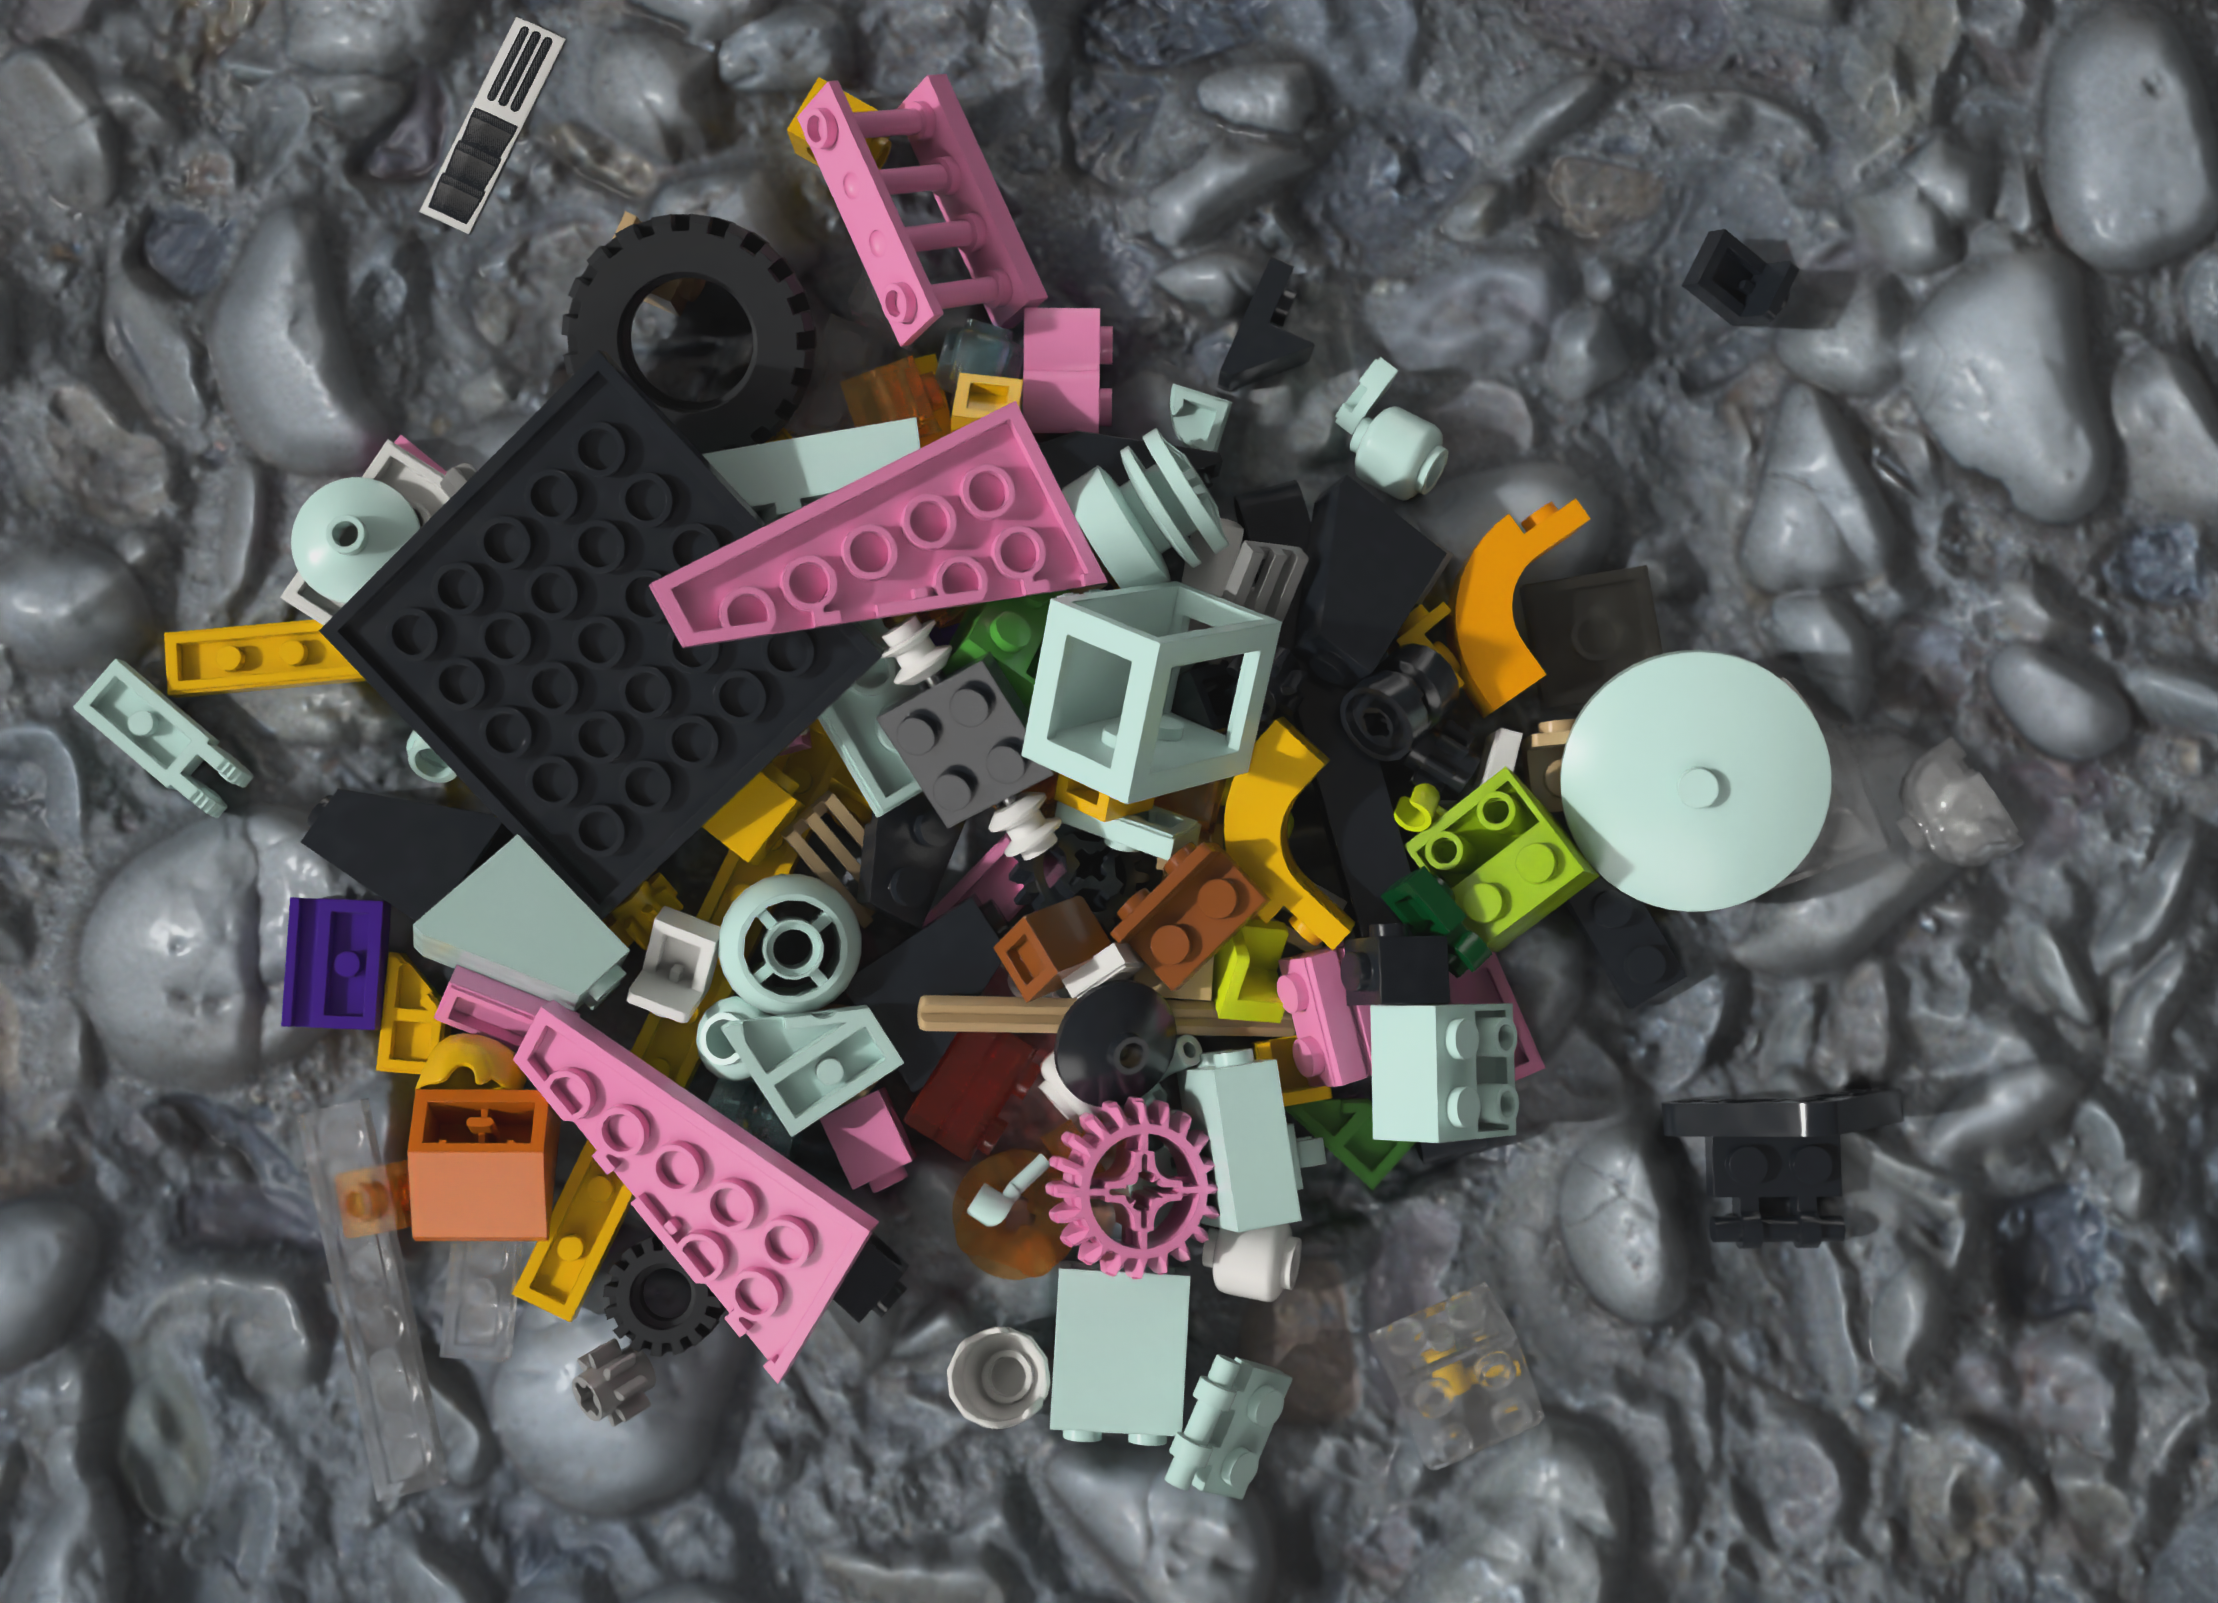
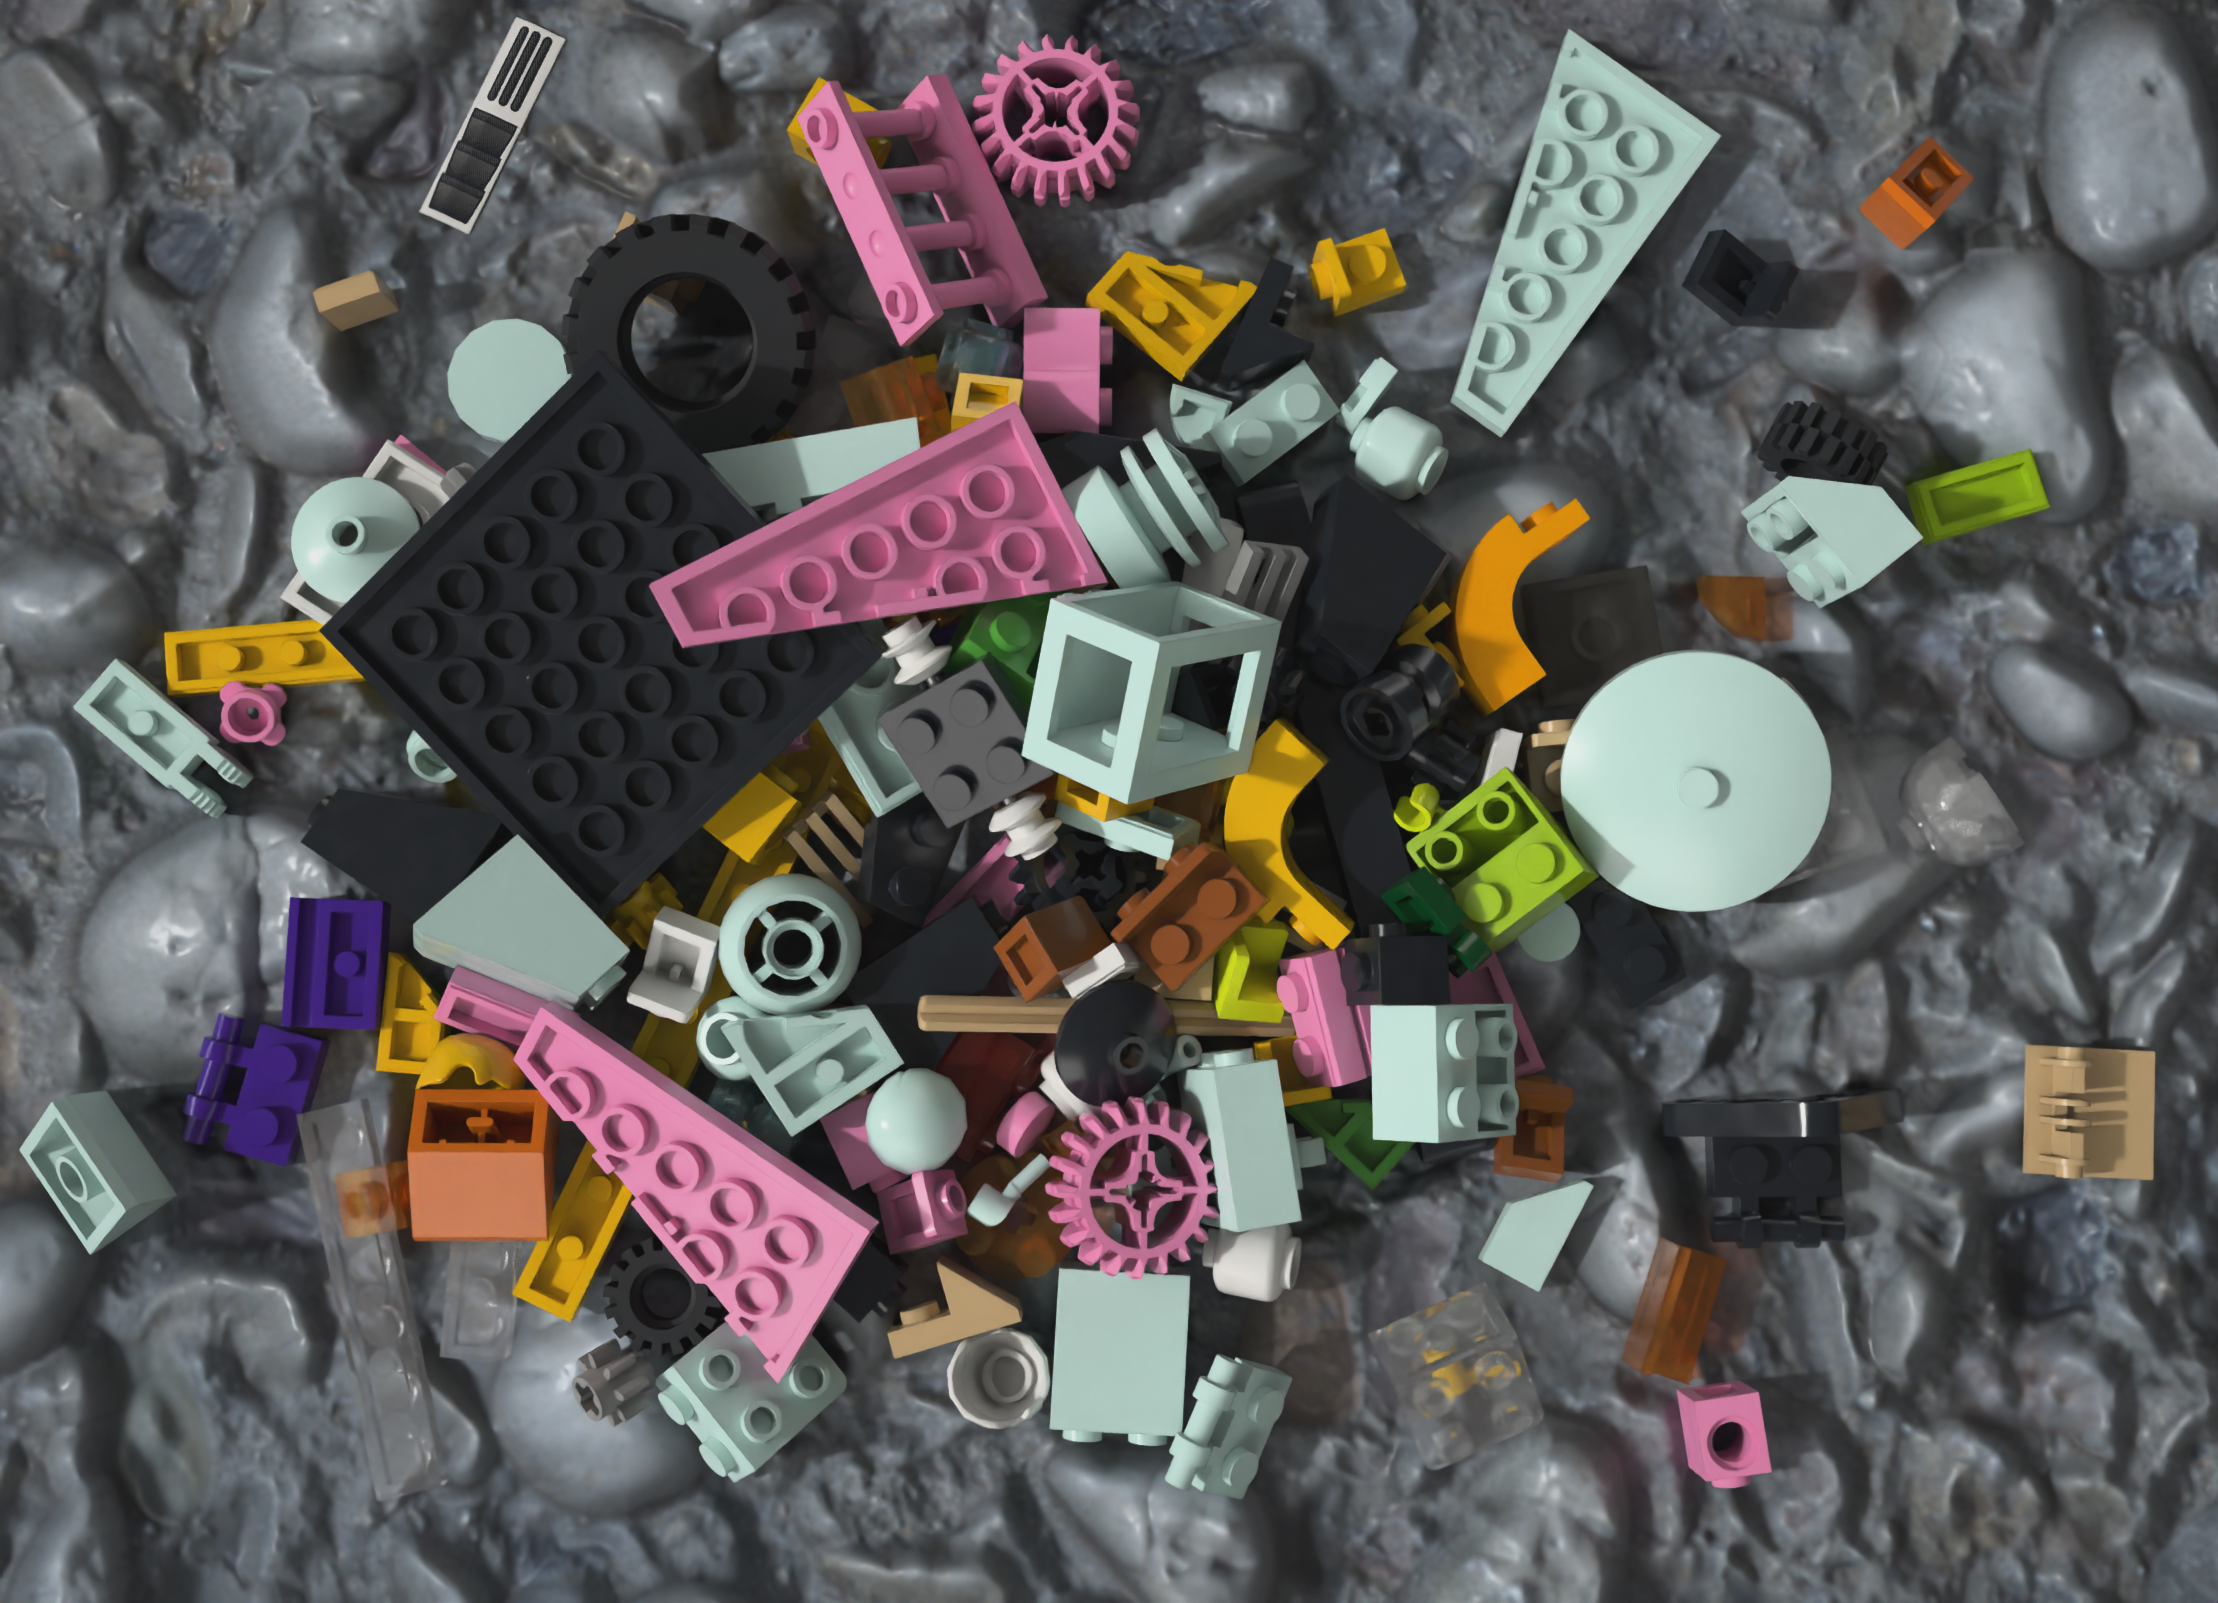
none -> light aqua slope [19,1091,177,1255]
none -> dark purple plate [182,1013,331,1166]
none -> bright pink plate [220,681,287,746]
none -> tan tile [312,270,400,331]
none -> light aqua tile [447,318,574,444]
none -> light aqua bracket [655,1321,847,1483]
none -> light aqua hair [866,1068,968,1175]
none -> bright pink bracket [876,1170,968,1255]
none -> tan slope [887,1255,1024,1359]
none -> bright pink gear [972,34,1140,209]
none -> bright pink tile [996,1091,1055,1158]
none -> yellow wing [1085,251,1257,382]
none -> light aqua plate [1201,360,1340,487]
none -> yellow bracket [1308,228,1406,317]
none -> light aqua wing [1450,29,1721,438]
none -> light aqua tile [1478,1179,1594,1292]
none -> dark orange bracket [1493,1075,1575,1183]
none -> light aqua tile [1514,903,1580,962]
none -> clear orange panel [1621,1237,1727,1385]
none -> bright pink brick [1676,1380,1772,1488]
none -> clear orange tile [1696,575,1765,643]
none -> light aqua slope [1741,476,1923,608]
none -> black tyre [1757,401,1888,486]
none -> orange slope [1859,136,1975,249]
none -> lime tile [1904,448,2050,546]
none -> tan hinge [2023,1044,2155,1180]

